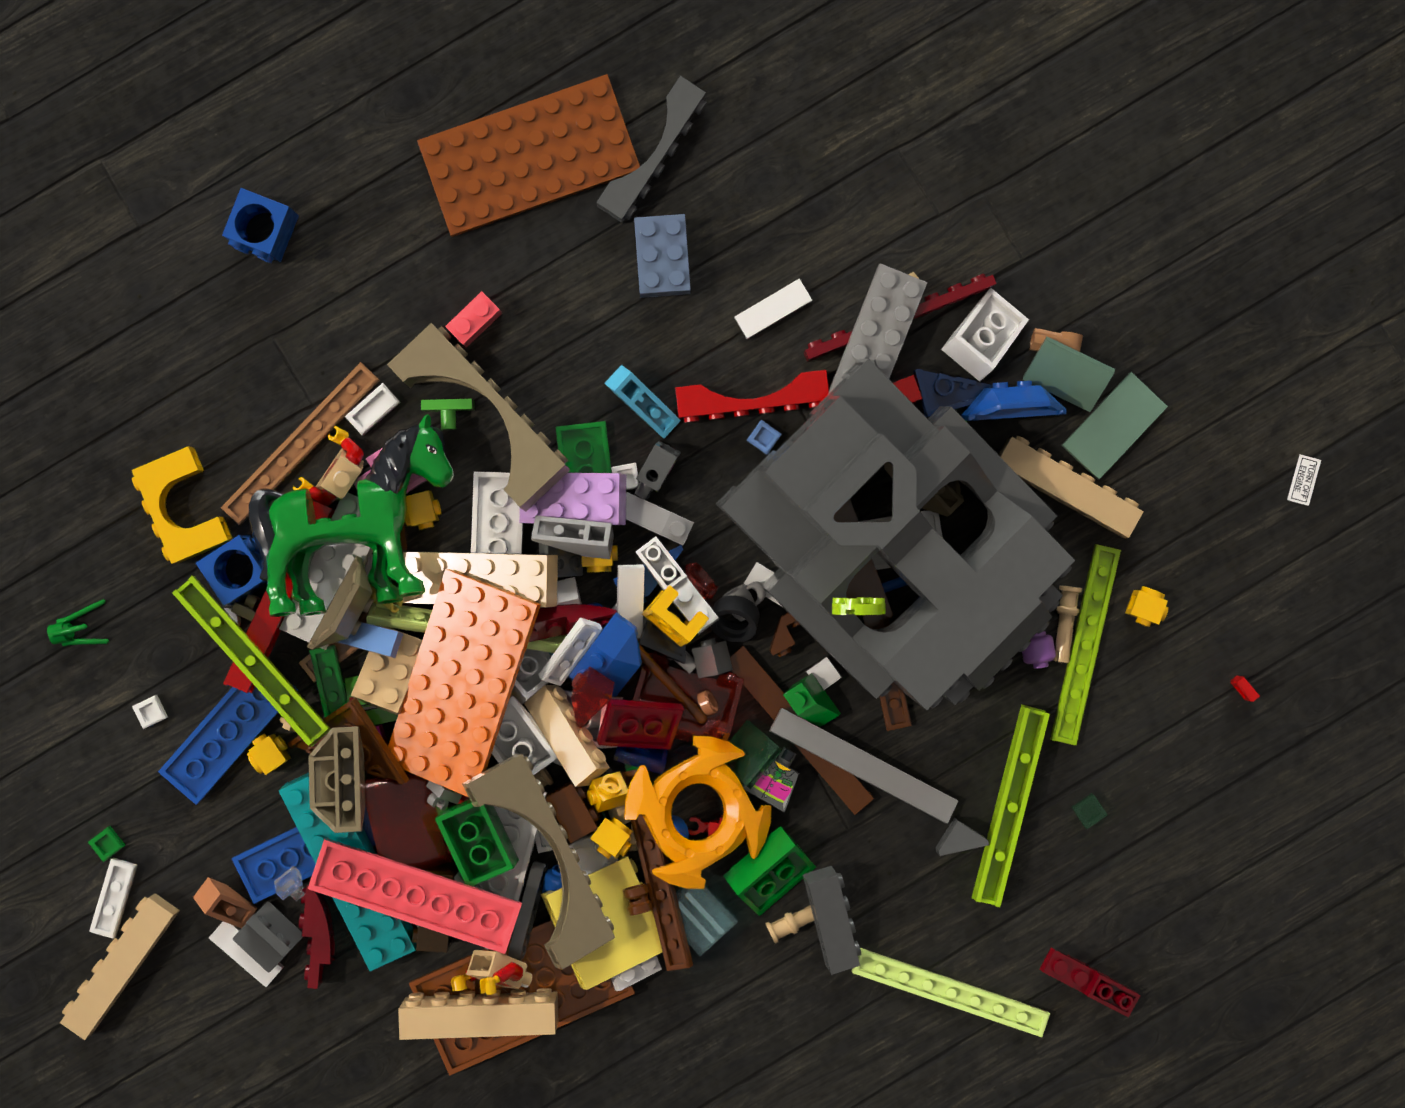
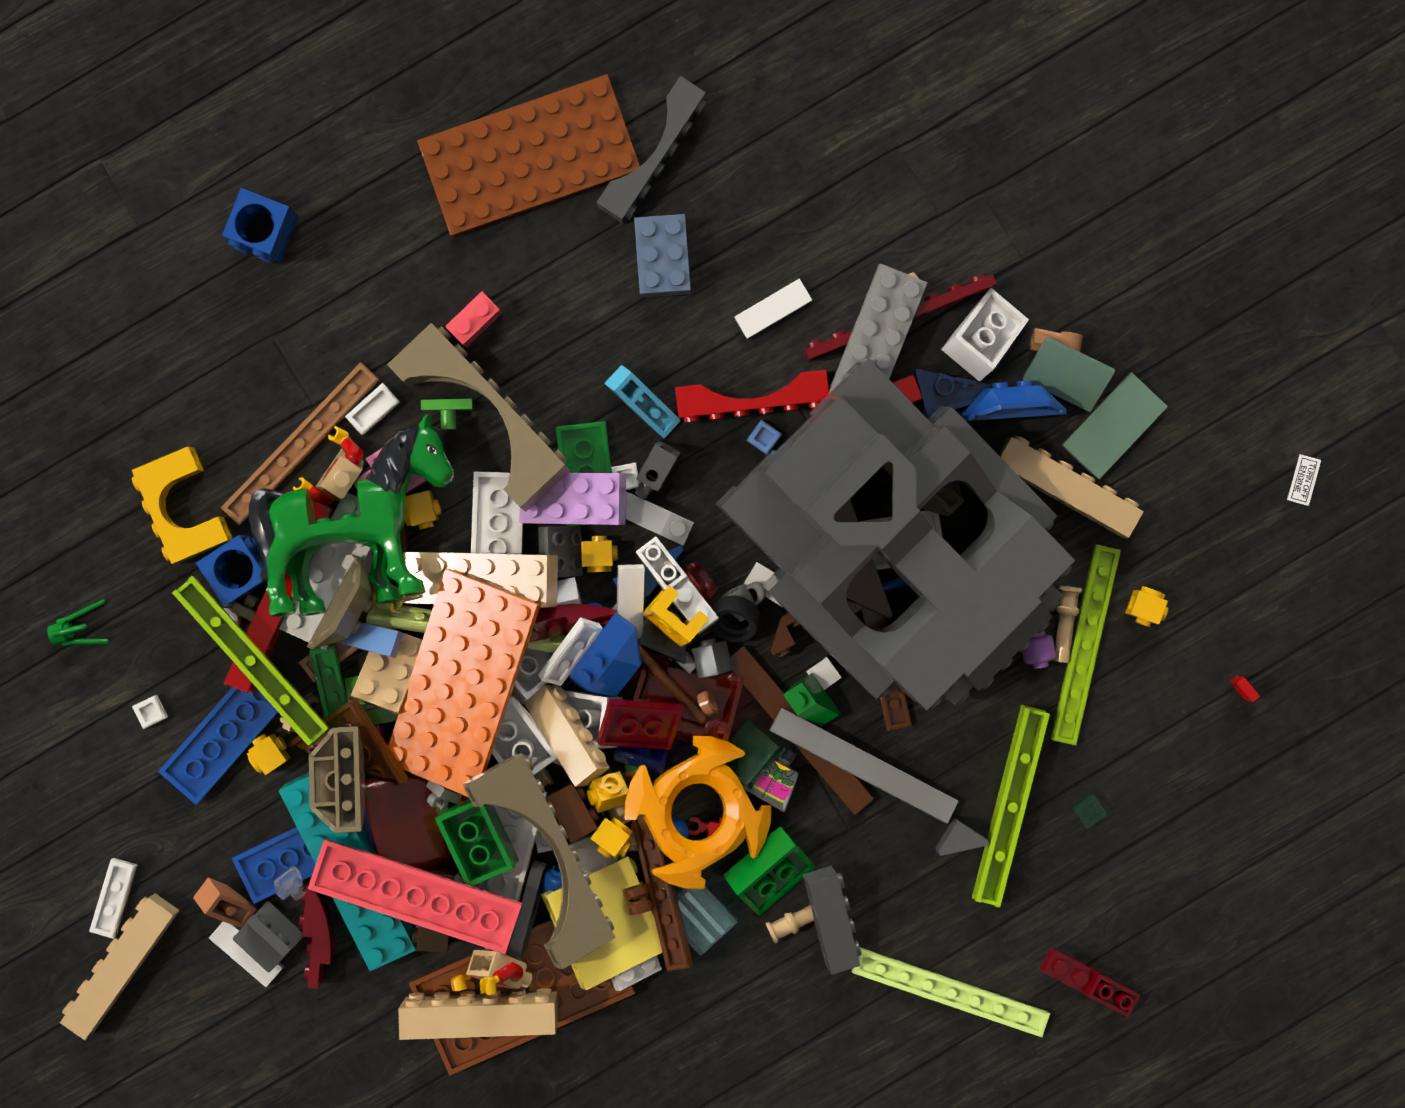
green tile [88,826,126,862] -> none
light grey slope [531,515,614,559] -> none
clear red slope [571,667,614,728] -> none
lime plate [832,597,886,615] -> none

